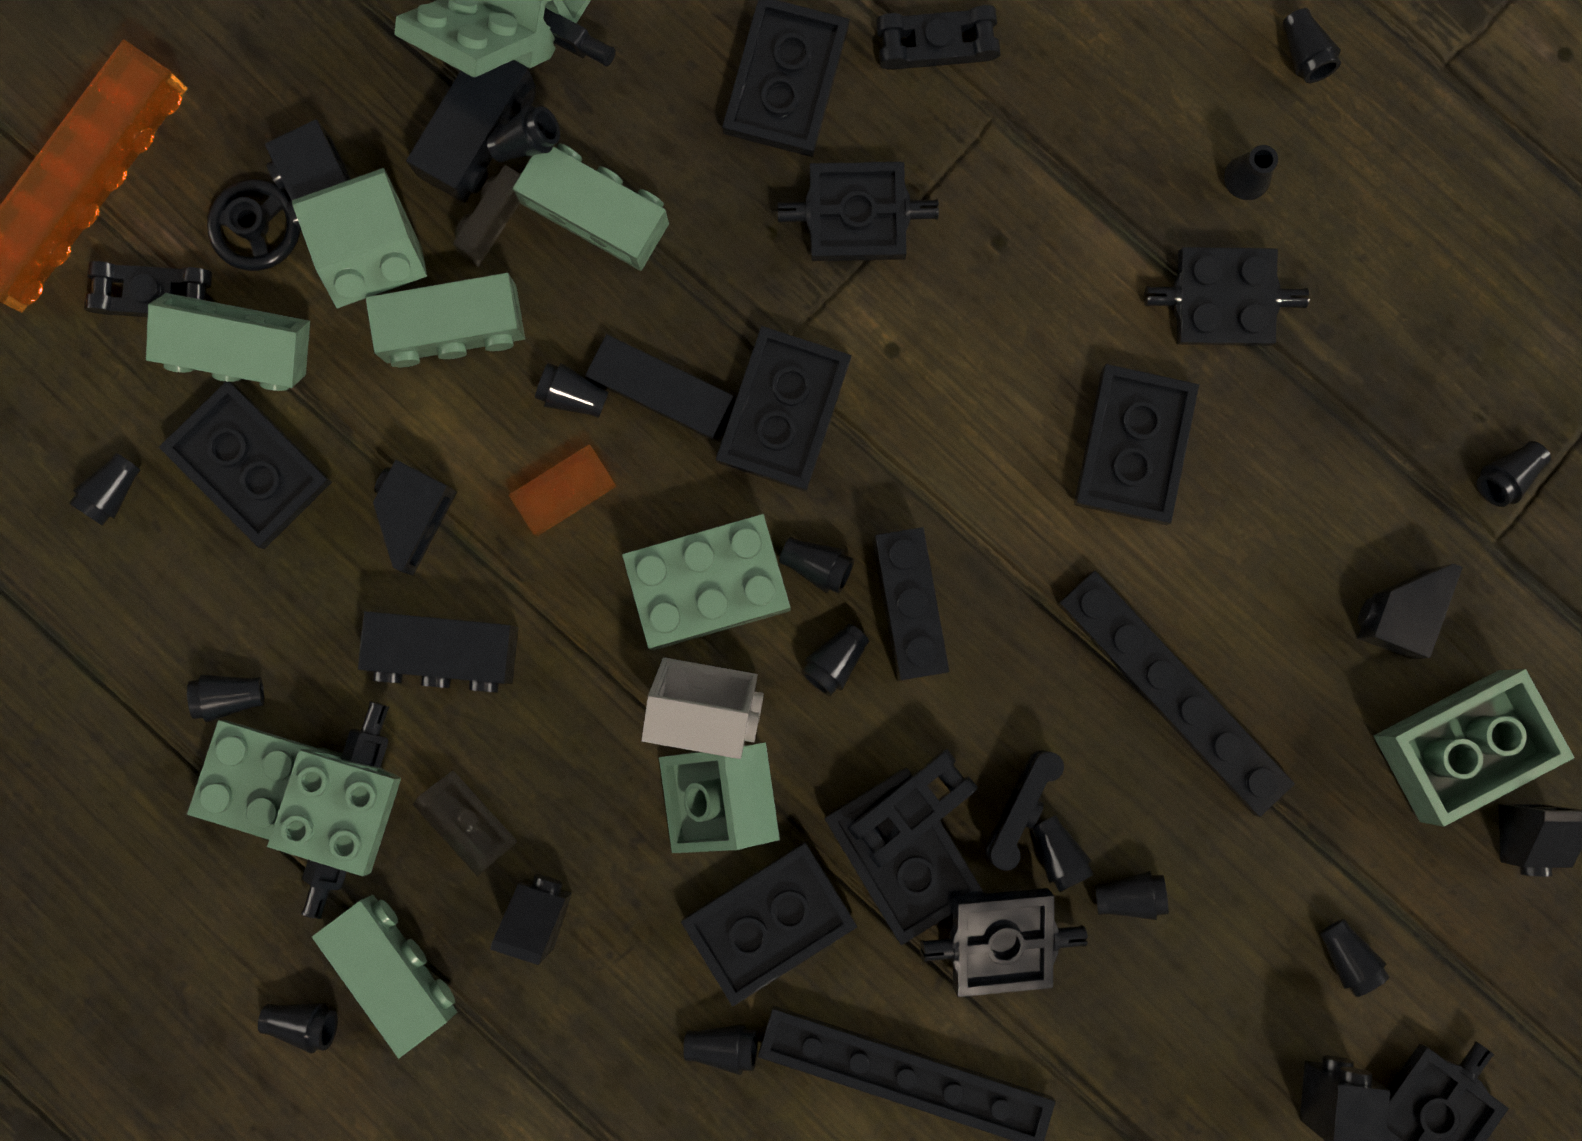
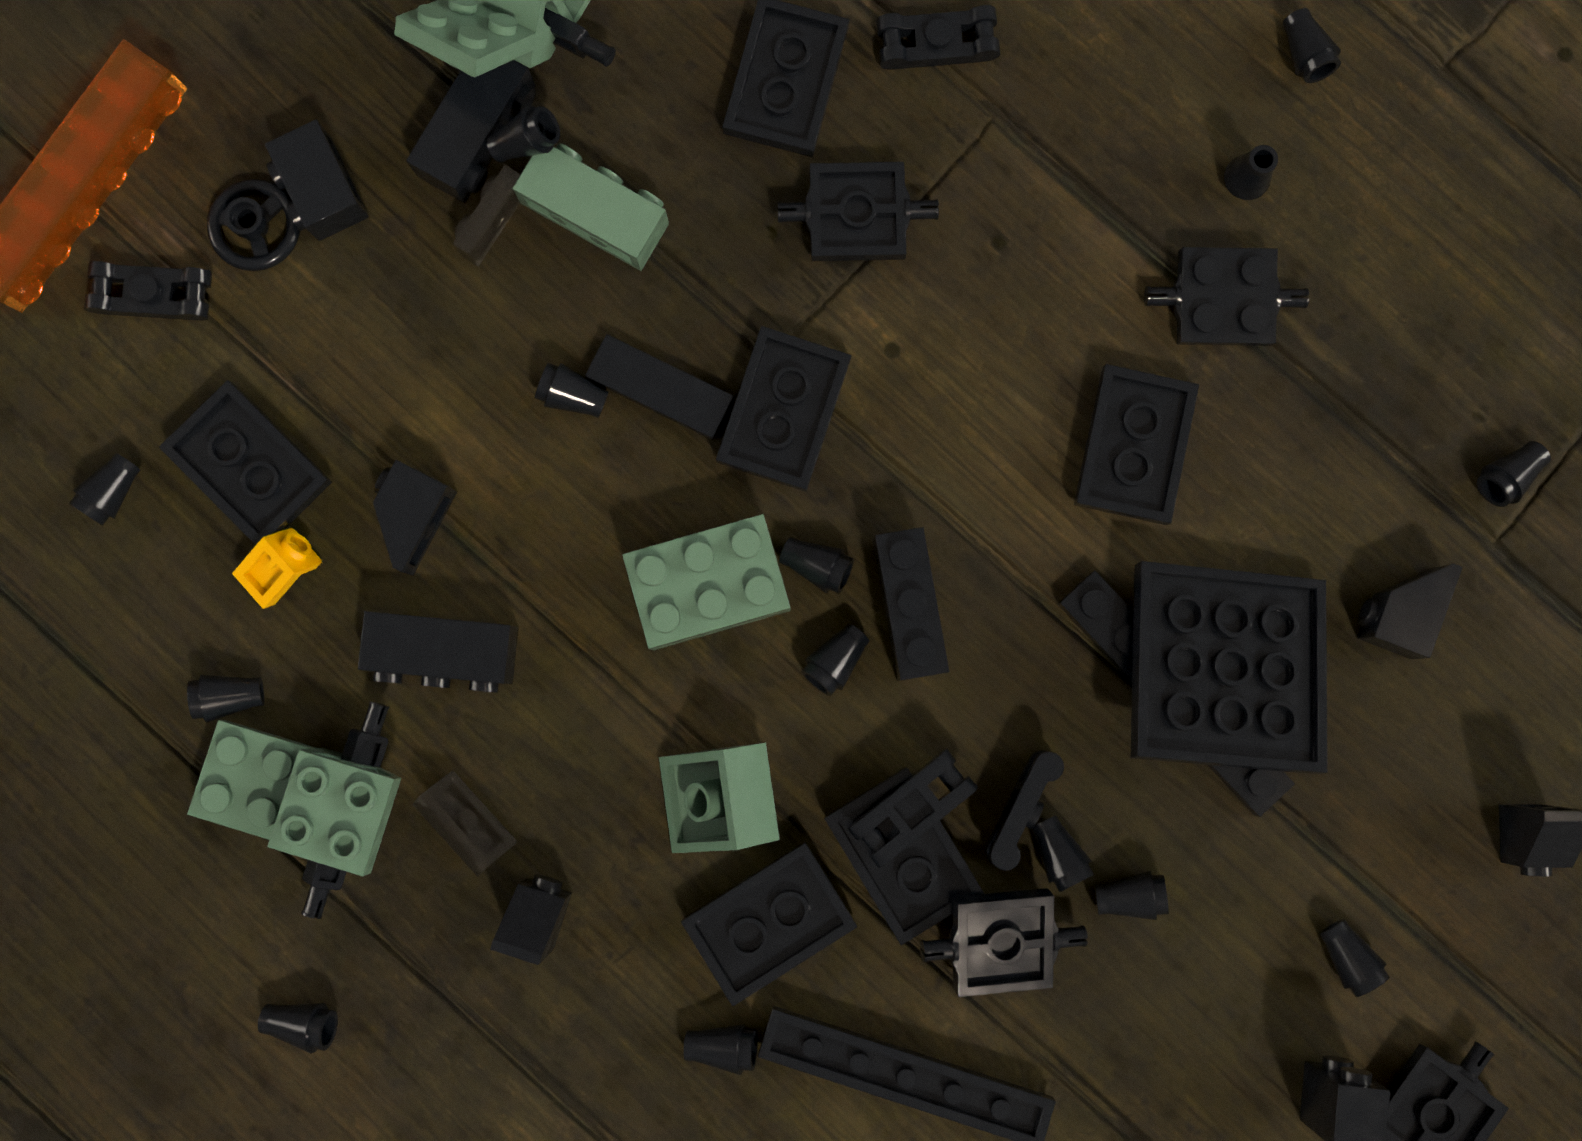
sand green brick [146,293,310,391] -> none
sand green slope [292,168,427,308] -> none
sand green brick [312,895,458,1059] -> none
sand green brick [366,273,525,368] -> none
clear orange plate [509,444,617,536] -> none
light grey piece [642,657,764,759] -> none
sand green brick [1374,669,1575,827] -> none
none -> yellow bracket [232,528,322,609]
none -> black plate [1131,561,1328,774]

